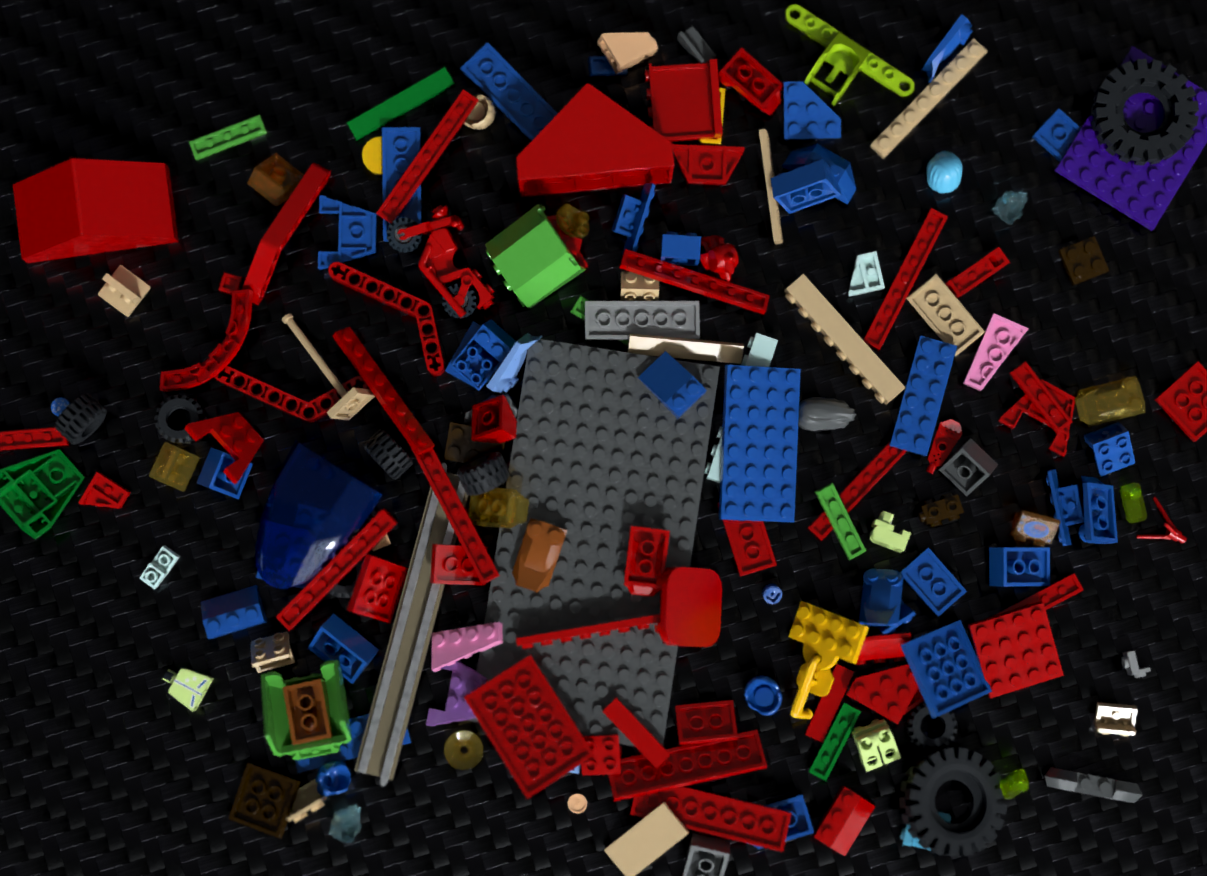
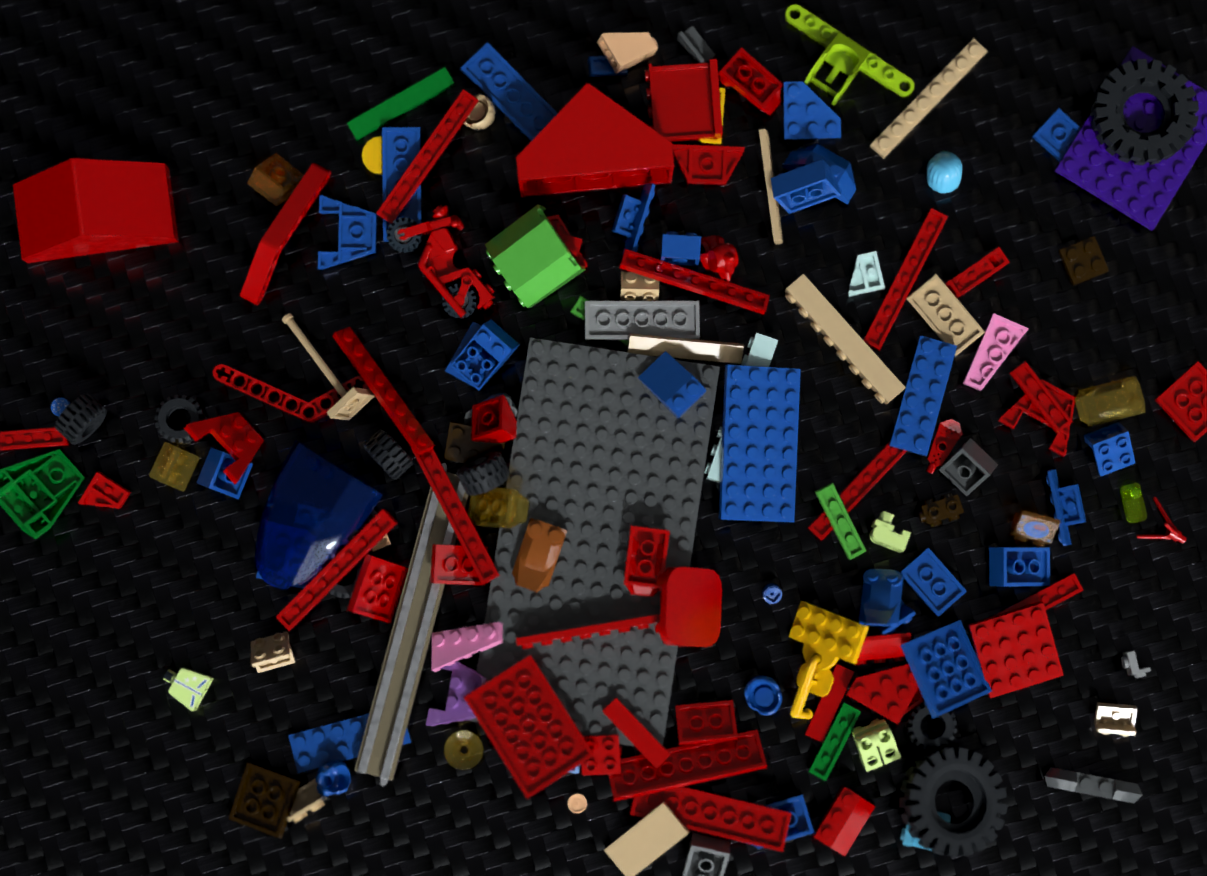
tan bracket [98,265,151,317] -> none
light aqua slope [139,545,180,589] -> none
red plate [160,289,253,392] -> none
bright green tile [189,115,267,160] -> none
blue slope [201,585,268,639] -> none
red tile [218,272,243,295] -> none
bright green windscreen [261,660,352,760] -> none
dark orange slope [283,679,332,745] -> none
blue slope [308,614,379,684] -> none
red beam [328,262,445,376] -> none
clear light blue hair [329,804,361,843] -> none
medium blue slope [486,333,543,393] -> none
clear yellow dish [556,204,589,239] -> none
red tile [717,503,777,577] -> none
dark grey hair [798,397,857,431] -> none
blue slope [922,14,973,83] -> none
clear light blue hair [992,191,1028,224] -> none
clear neon green piece [1000,769,1029,799] -> none
blue slope [1079,476,1118,544] -> none

